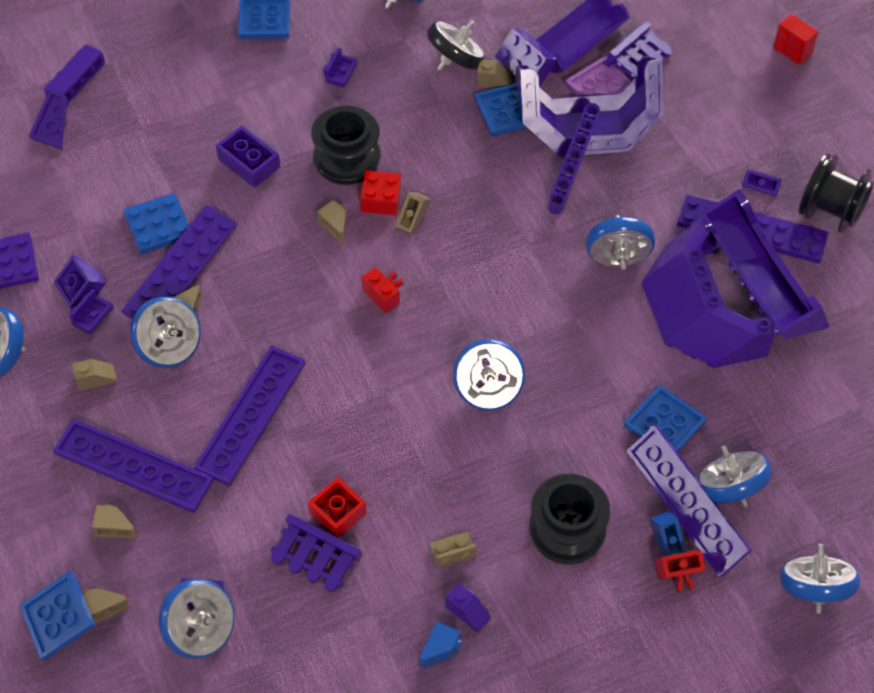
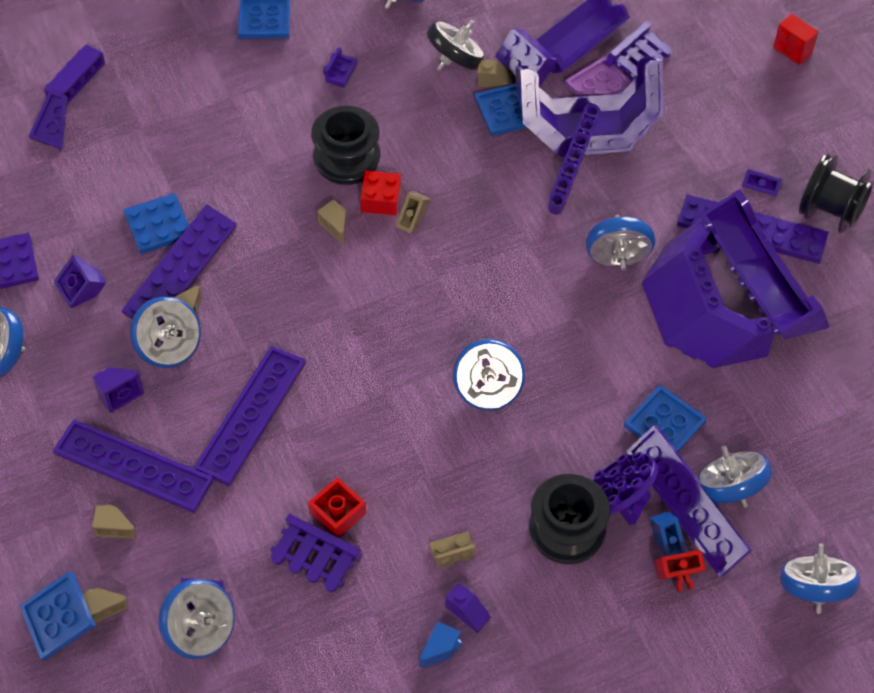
dark purple bracket [69,289,113,335] -> none
dark tan slope [72,359,118,391] -> none
dark purple brick [216,125,280,188] -> none
red brick [361,267,403,313] -> none
none -> dark purple slope [92,367,144,413]
none -> dark purple bracket [593,452,658,525]

